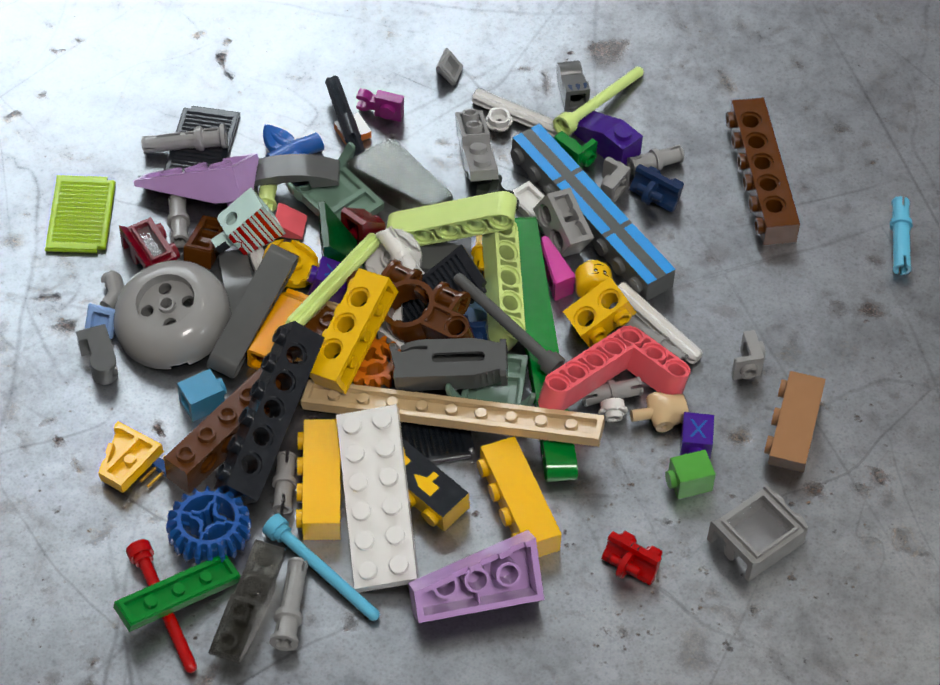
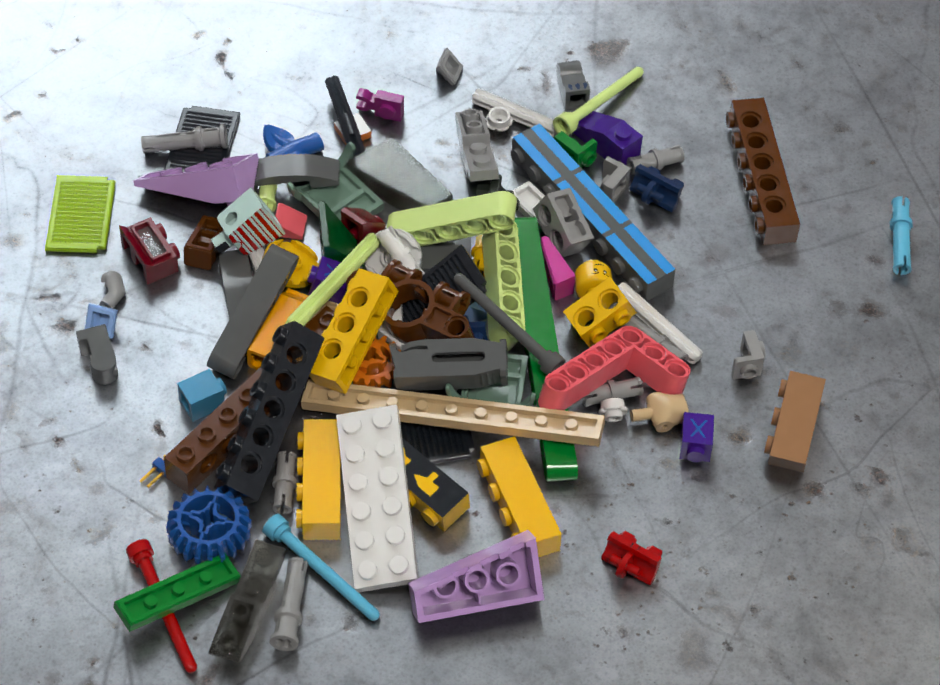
yellow wing [98,421,164,493] -> none
light grey brick [114,260,231,370] -> none
light grey pin [167,195,190,248] -> none
bright green brick [665,450,716,499] -> none
light grey window [707,485,808,582] -> none

